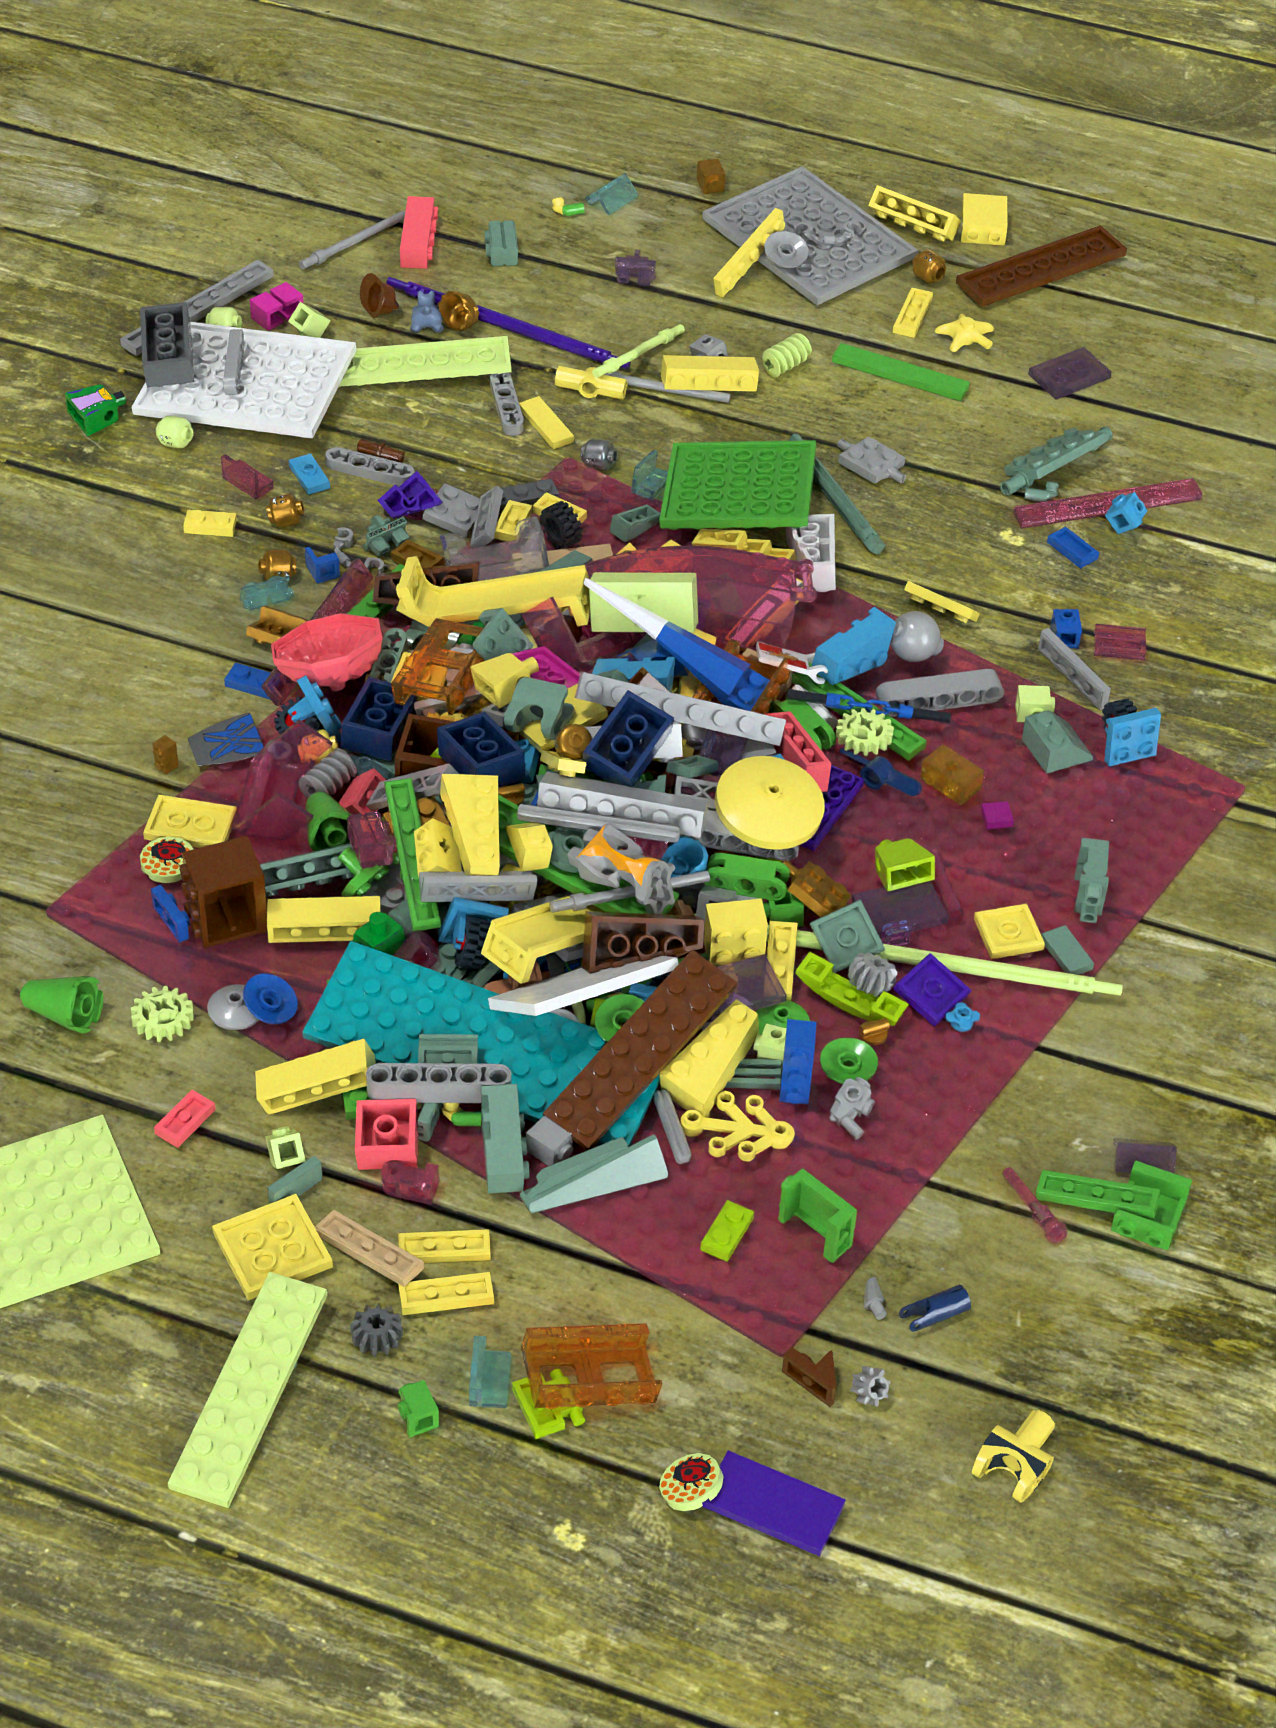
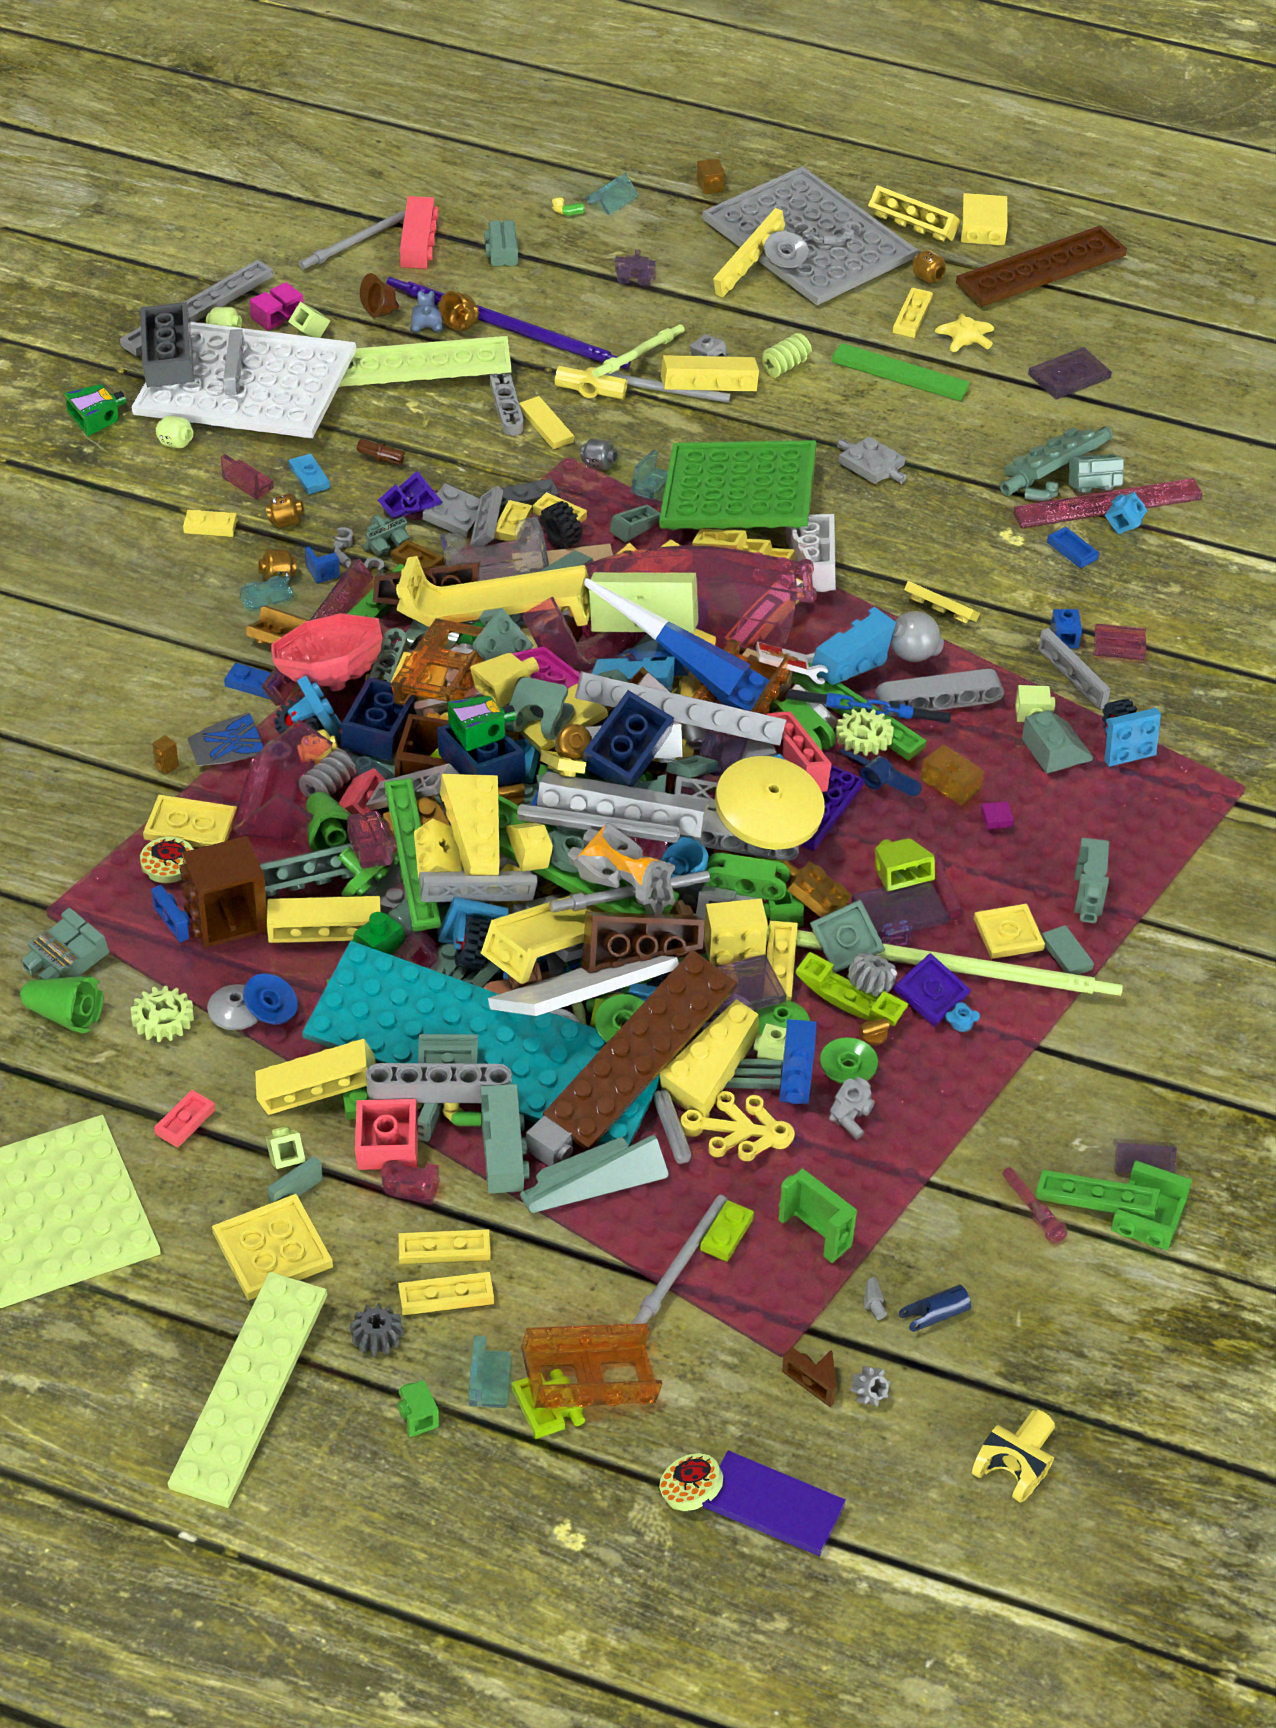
tan tile [315,1210,424,1287] -> none
light grey beam [325,447,414,486] -> none
sand green piece [788,433,886,555] -> none
none -> sand green hips [21,907,110,979]
none -> green torso [447,696,516,752]
none -> light grey bar [630,1195,727,1333]
none -> sand green brick [1069,454,1124,493]

